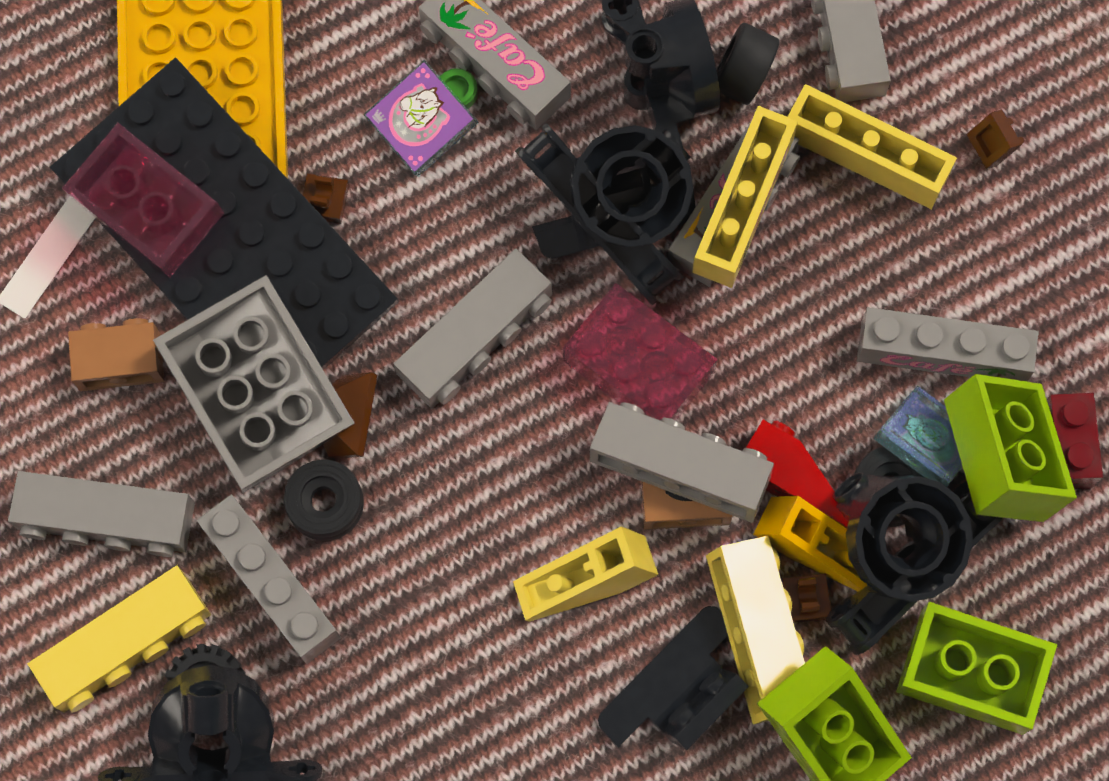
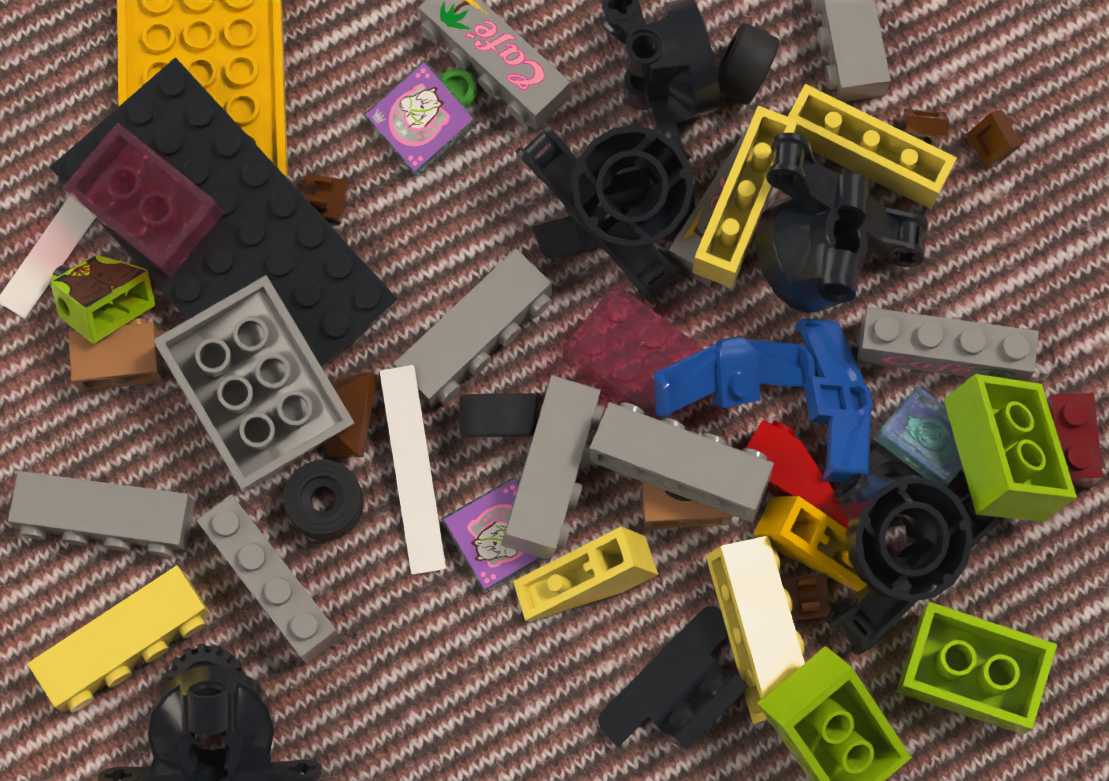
none -> lime torso [51,255,155,344]
none -> white sticker [380,365,446,574]
none -> tile [441,476,559,595]
none -> black tyre [459,393,537,437]
none -> light grey brick [501,375,604,560]
none -> blue plate [653,336,815,418]
none -> black piece [756,132,928,314]
none -> blue plate [795,318,874,483]
none -> reddish brown tile [902,109,949,149]

